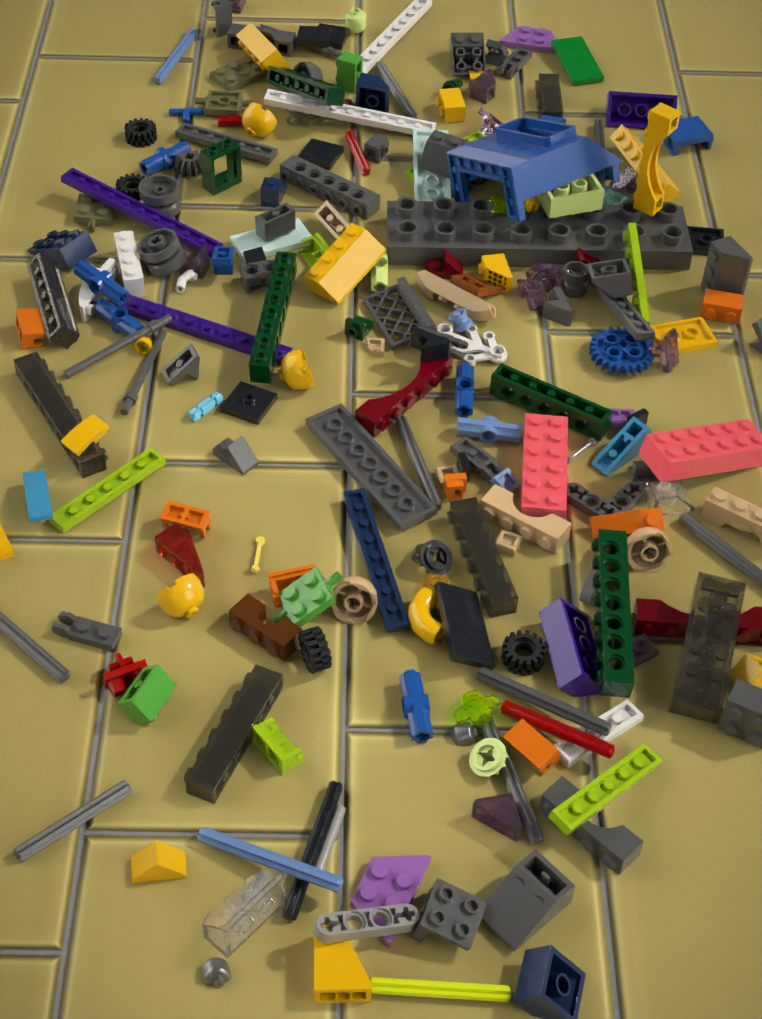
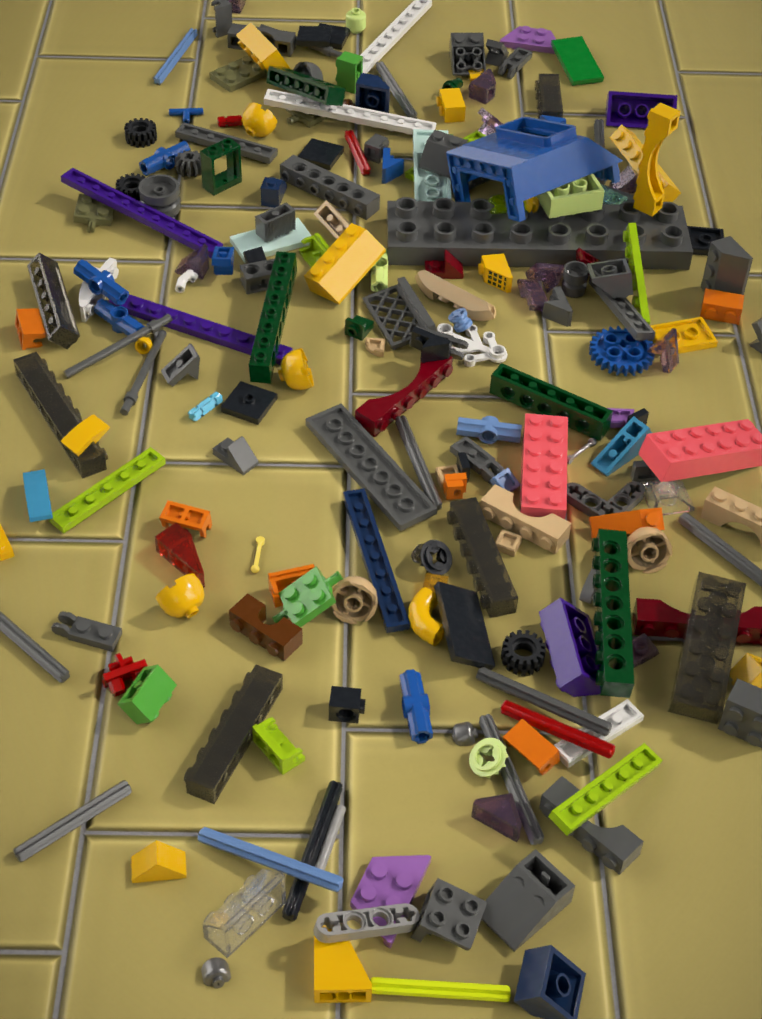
dark blue slope [28,229,97,270] -> none
white brick [114,230,145,297] -> none
dark grey wheel [137,228,186,277] -> none
olive plate [195,90,253,116] -> none
black tyre [298,626,332,674] -> none
dark orange wing [450,274,504,298] -> none
clear neon green plate [454,690,501,725] -> none
blue piece [455,362,475,418] -> none
blue panel [663,116,714,156] -> none
none -> black brick [329,686,366,723]
none -> blue slope [382,148,404,184]

